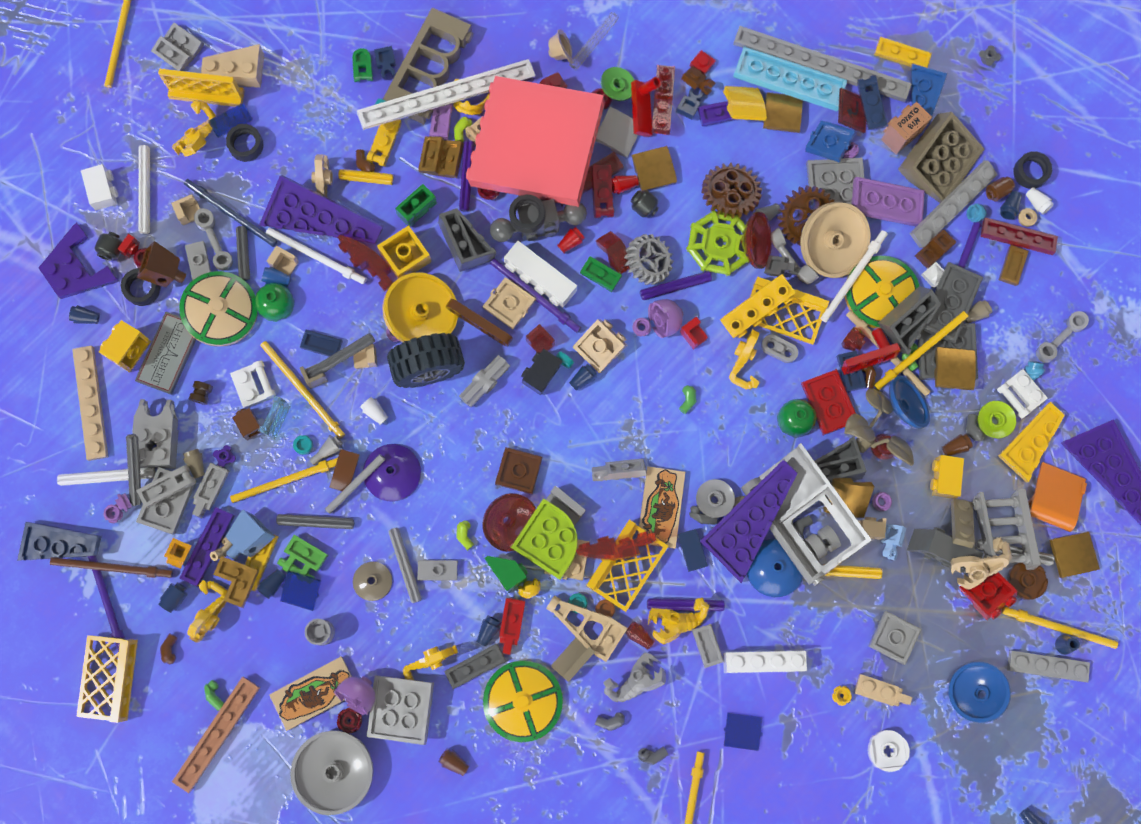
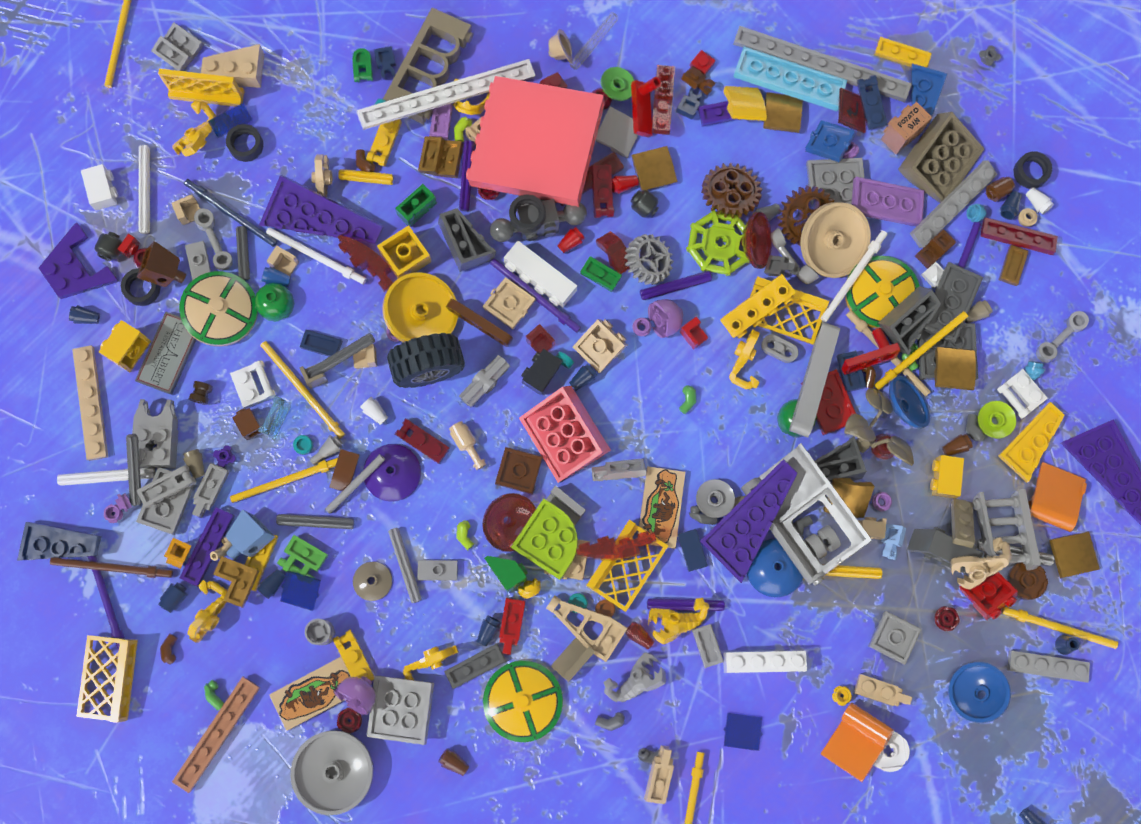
clear red cone [841,327,866,351] -> none
none -> yellow plate [333,629,374,681]
none -> dark red plate [395,418,450,464]
none -> tan piece [449,421,486,470]
none -> coral slope [519,386,611,483]
none -> tan hinge [644,745,674,804]
none -> light grey beam [789,321,840,437]
none -> orange door [820,703,894,782]
none -> dark red plate [934,606,960,631]

